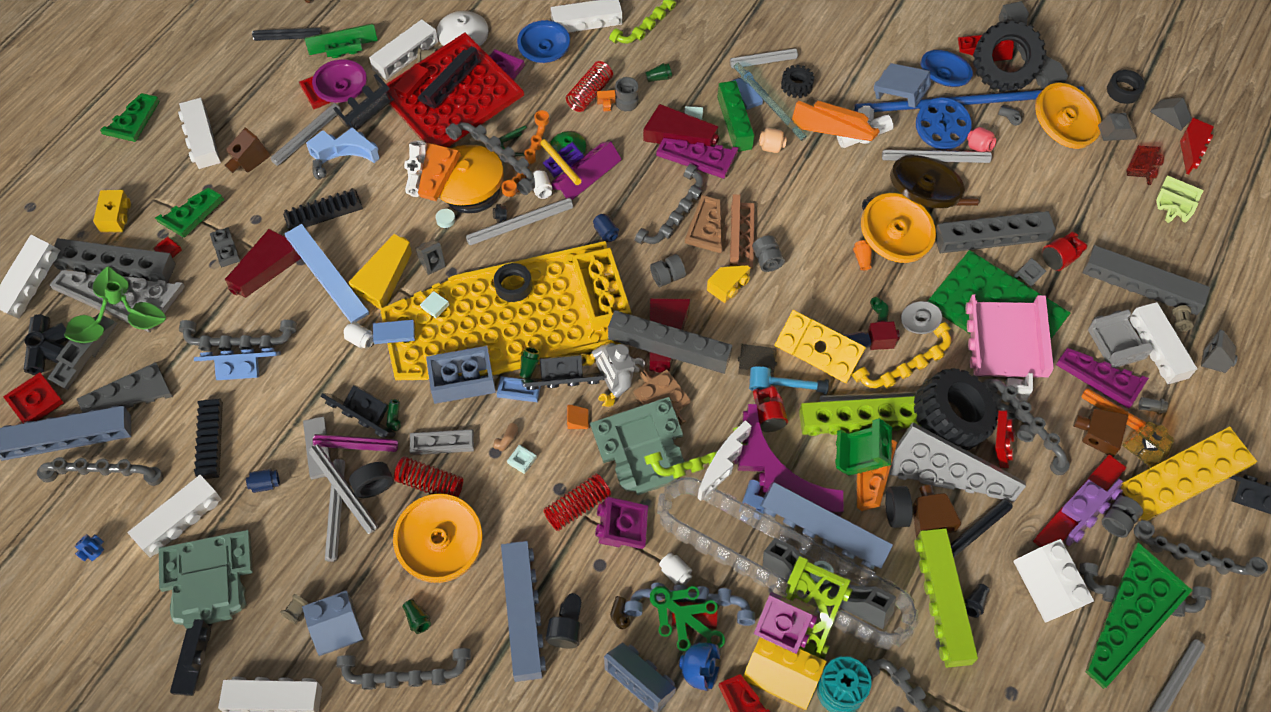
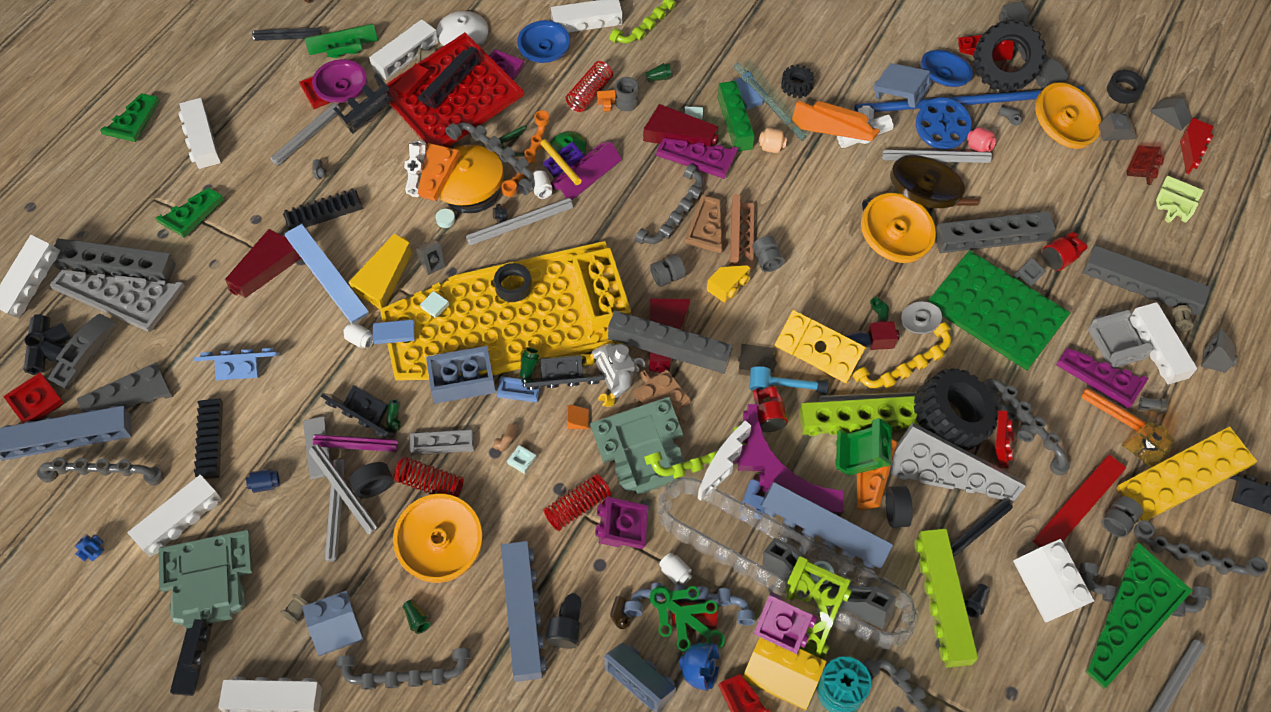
bright green plant [64,266,166,343] -> none
yellow brick [93,190,131,232] -> none
red tile [153,236,182,258] -> none
dark grey bar [179,320,297,351] -> none
dark grey slope [210,227,240,268] -> none
reddish brown torso [224,127,271,174] -> none
light blue arch [306,128,379,164] -> none
dark blue brick [593,214,619,242] -> none
light grey axle [730,48,798,69] -> none
orange cone [853,240,872,271] -> none
reddish brown torso [913,485,961,538] -> none
bright pink panel [965,295,1054,377] -> none
white panel [1005,373,1033,401] -> none
medium lavender bracket [1062,479,1123,547] -> none
reddish brown torso [1073,409,1129,457] -> none

